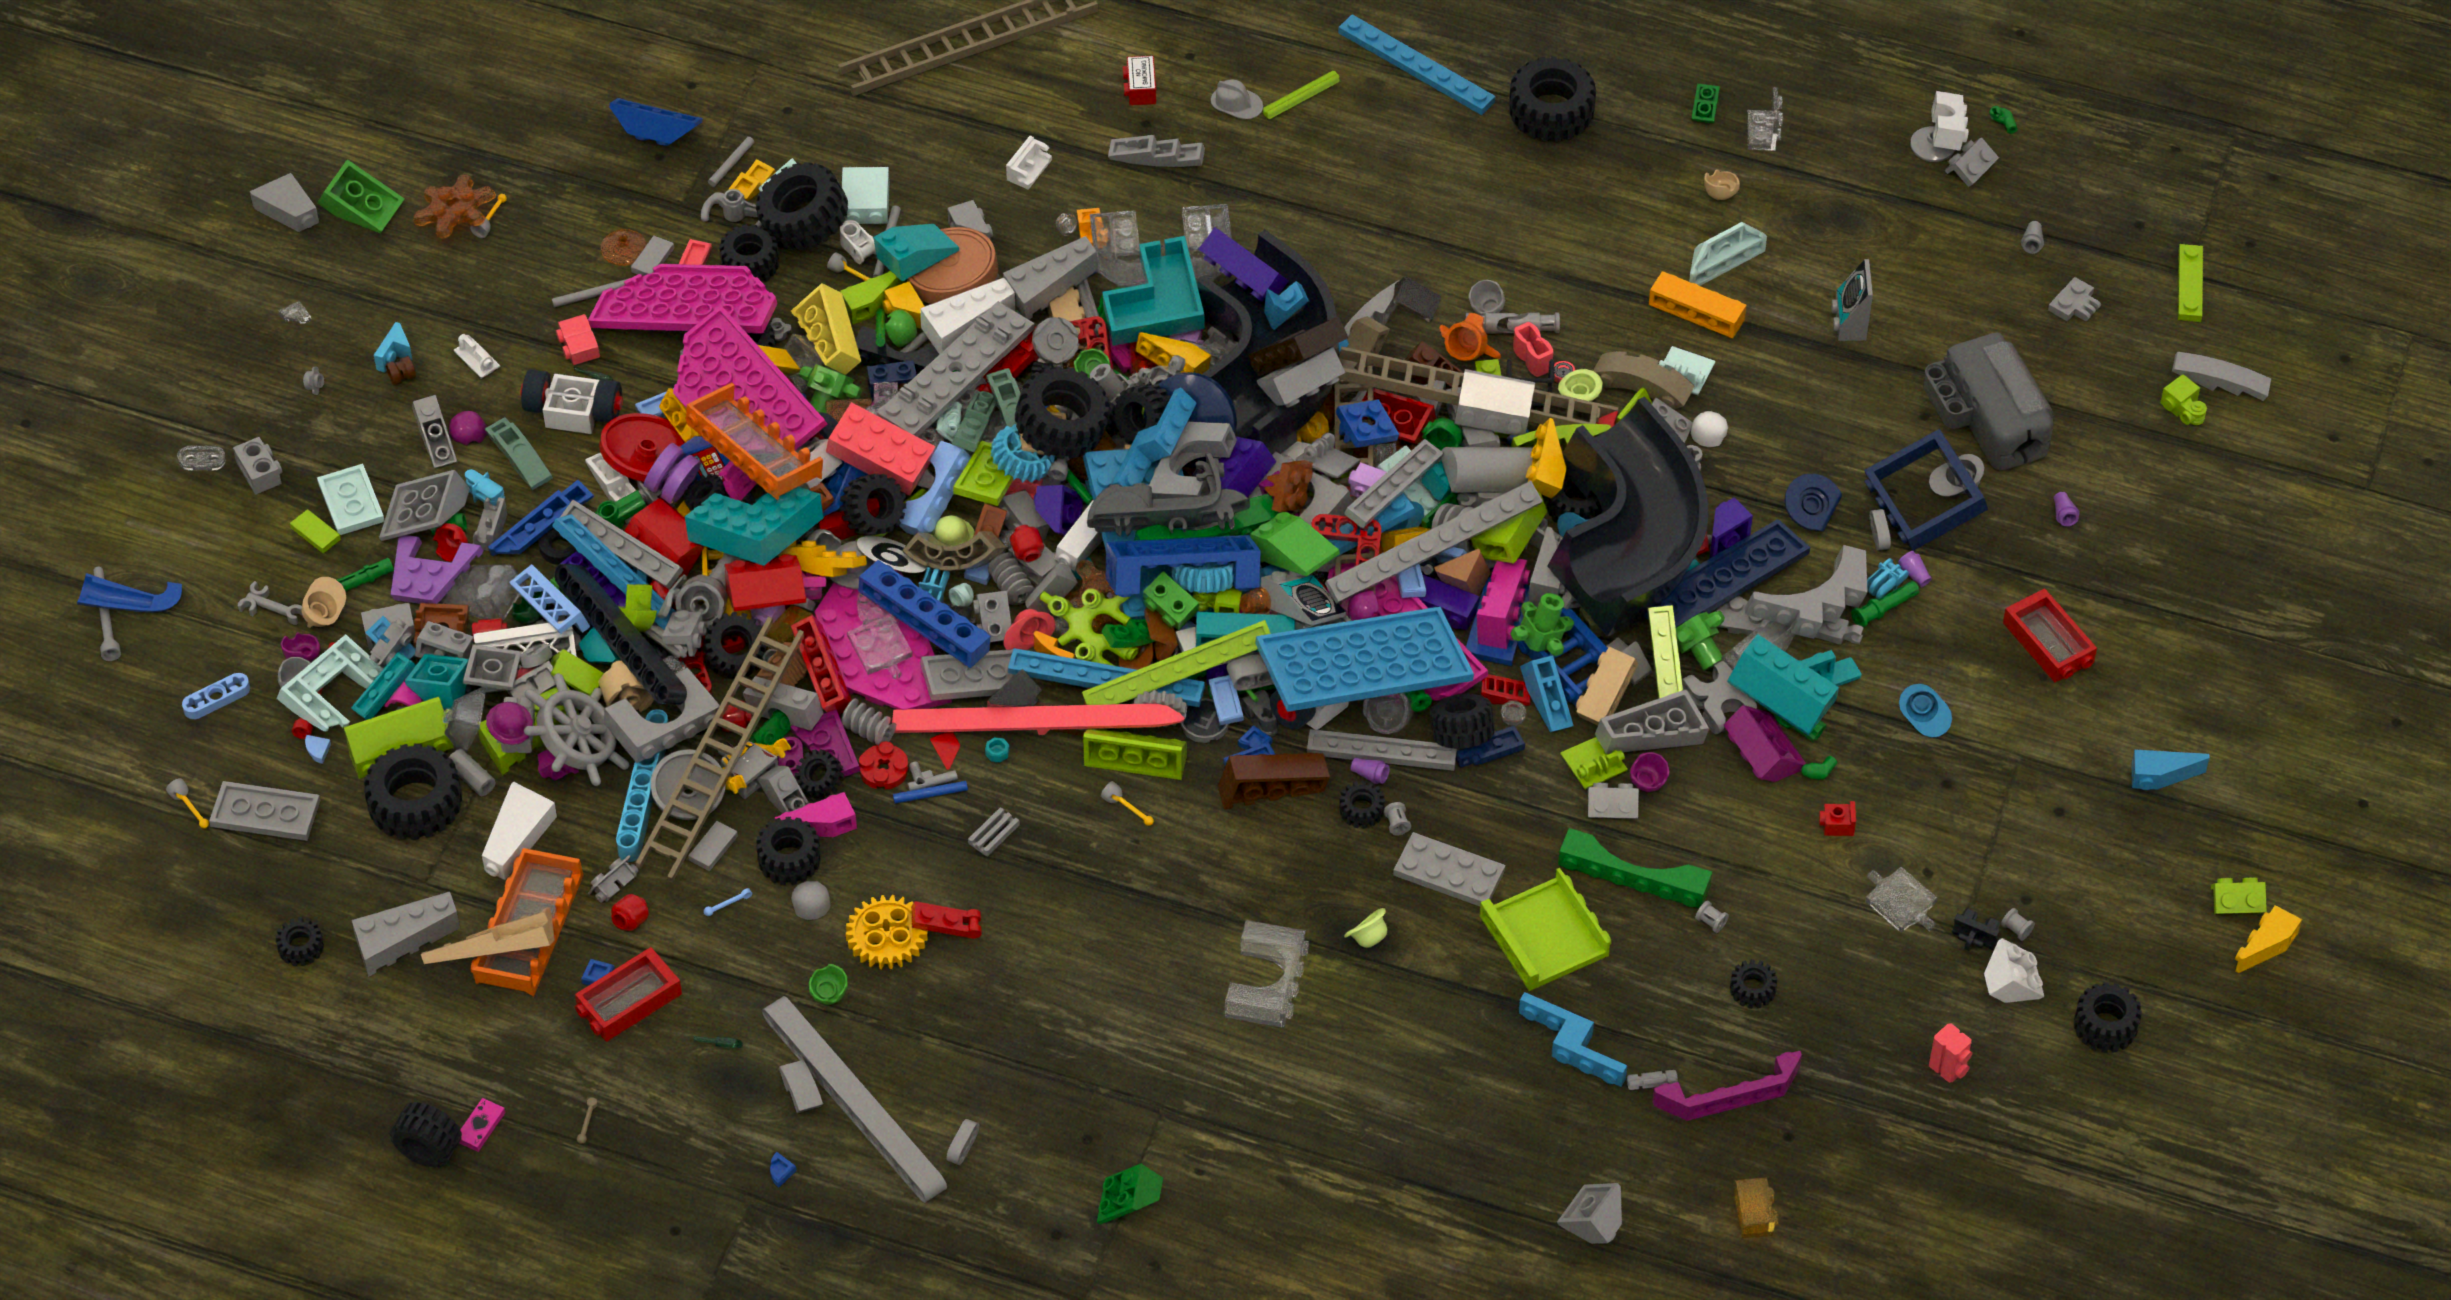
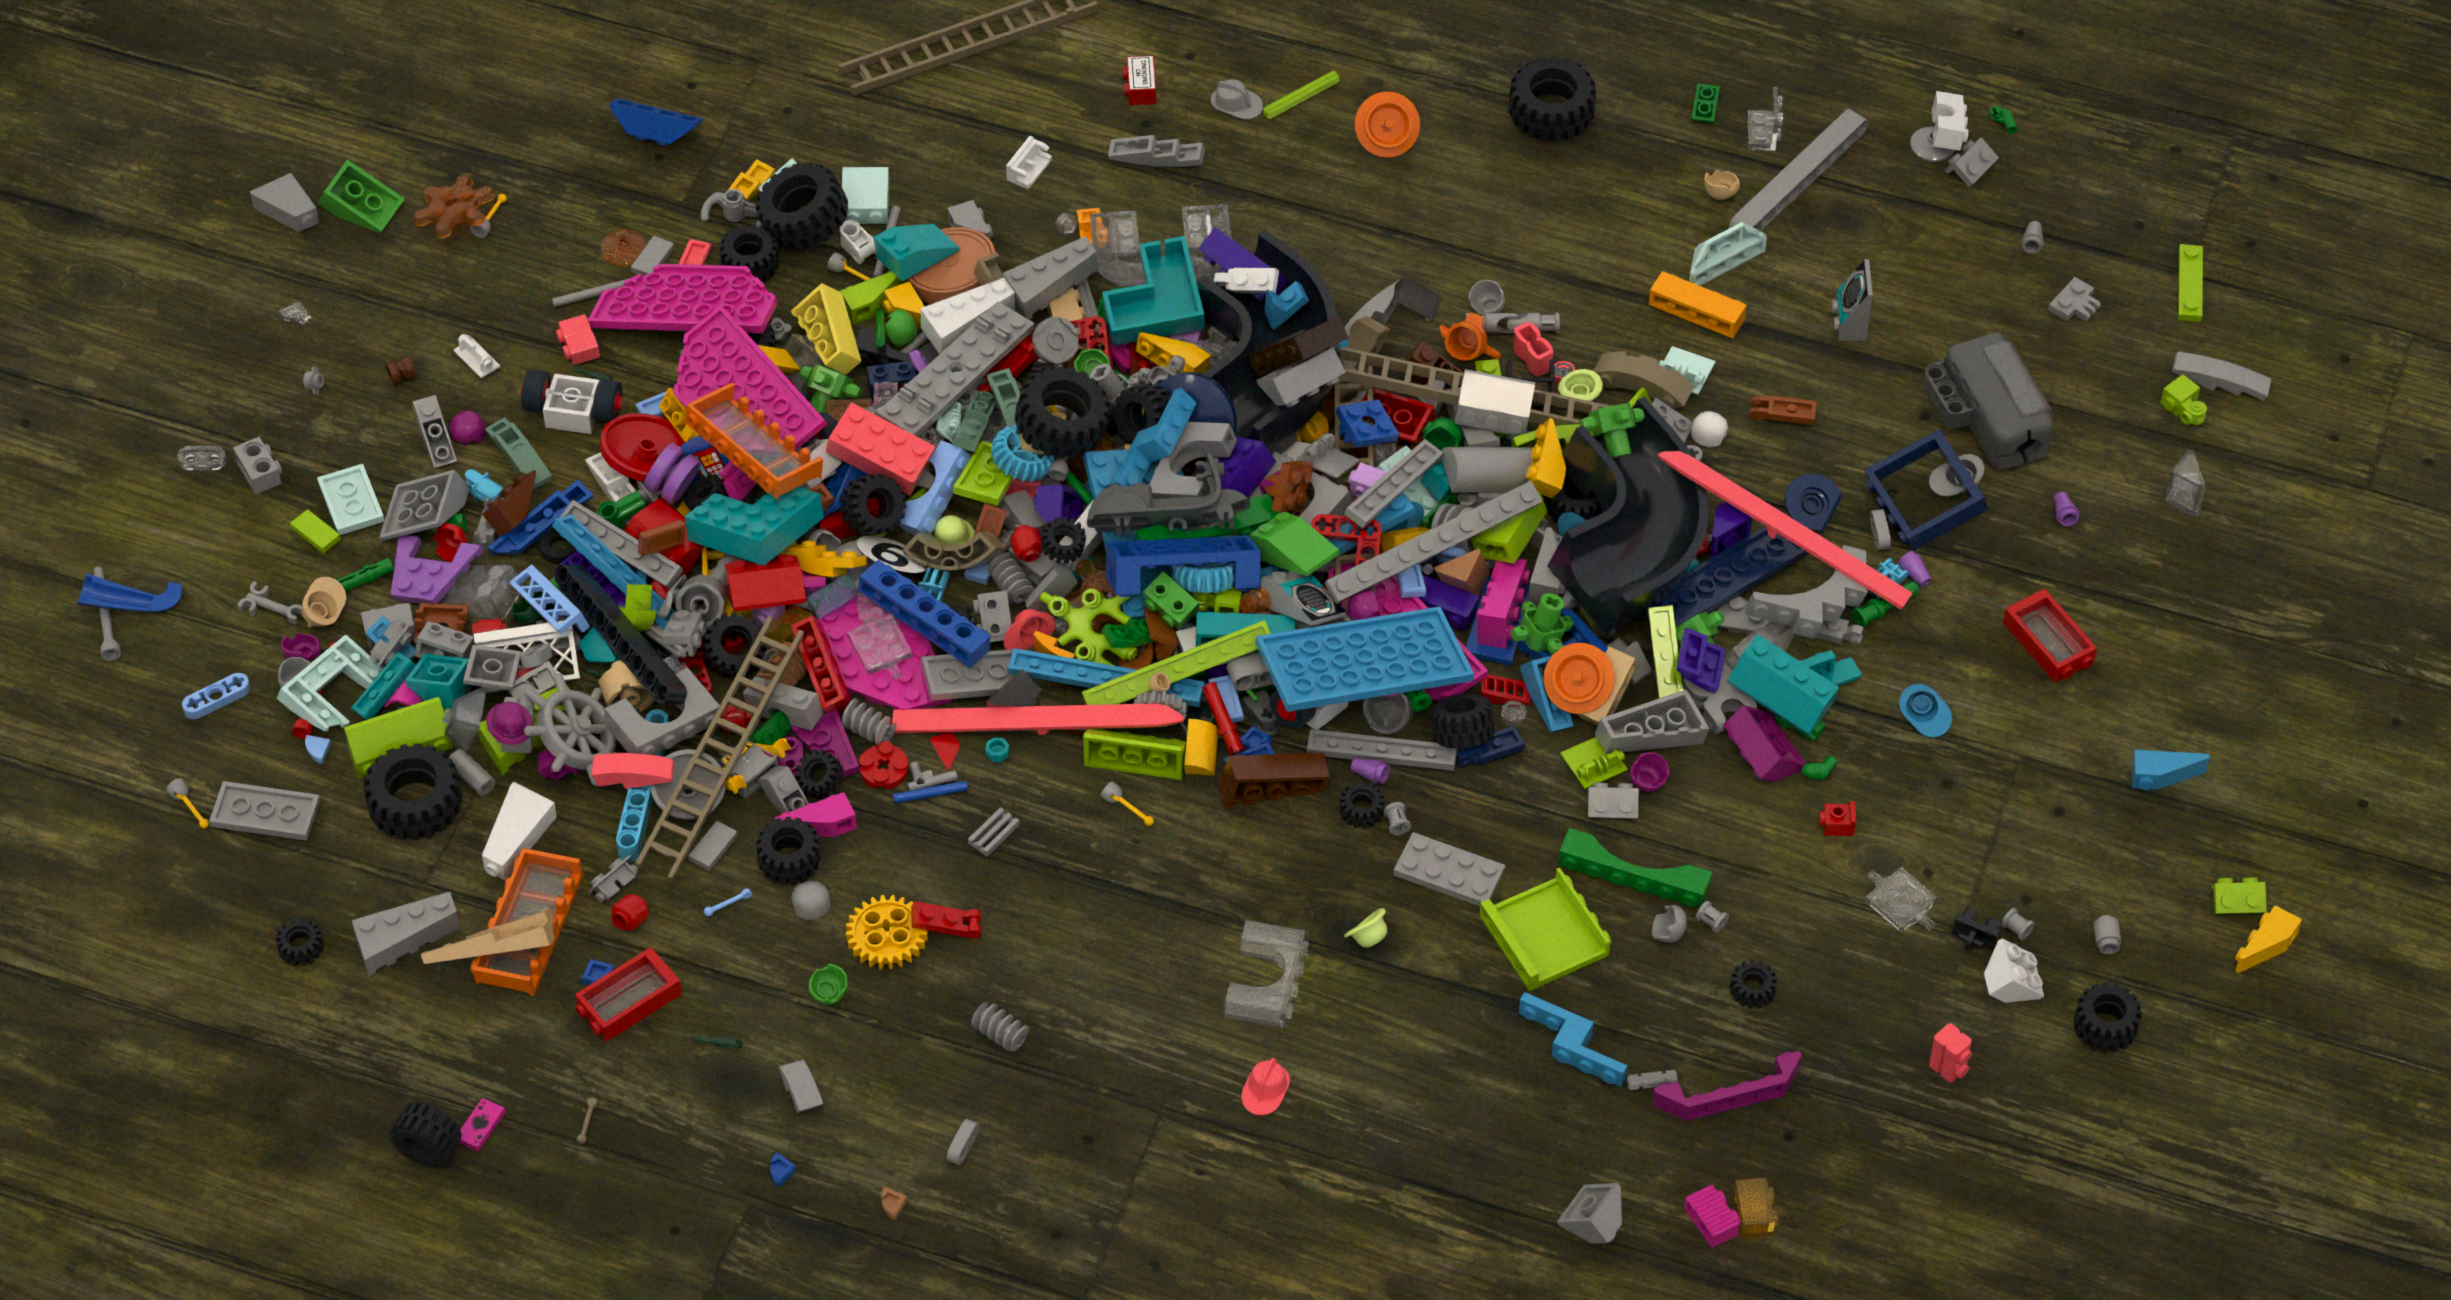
medium azure slope [374,322,412,373] -> none
lime panel [550,649,604,696] -> none
light grey bar [708,137,754,187] -> none
light grey beam [762,996,947,1203] -> none
light aqua tile [949,583,974,610] -> none
green slope [1097,1163,1163,1225] -> none
dark azure plate [1338,14,1495,115] -> none
none -> reddish brown slope [482,470,536,537]
none -> coral slope [591,753,674,789]
none -> dark orange tile [638,520,685,557]
none -> clear light blue plate [806,573,860,619]
none -> medium nougat tile [881,1186,908,1221]
none -> medium lavender tile [909,350,929,373]
none -> light grey piece [971,1002,1029,1052]
none -> dark tan panel [973,252,1004,286]
none -> black tyre [1041,517,1086,564]
none -> tan hinge [1148,672,1170,693]
none -> yellow brick [1184,719,1219,776]
none -> red pin [1201,682,1245,756]
none -> white hinge [1214,268,1279,293]
none -> coral piece [1241,1058,1290,1115]
none -> orange piece [1355,92,1420,158]
none -> orange piece [1544,643,1615,714]
none -> bright green piece [1579,403,1644,459]
none -> light grey hair [1652,905,1687,943]
none -> coral piece [1657,451,1912,610]
none -> dark purple slope [1676,628,1726,694]
none -> dark pink brick [1684,1184,1741,1248]
none -> light grey beam [1728,109,1869,231]
none -> dark orange hinge [1748,396,1817,425]
none -> light grey brick [2093,915,2122,954]
none -> clear slope [2165,449,2205,516]

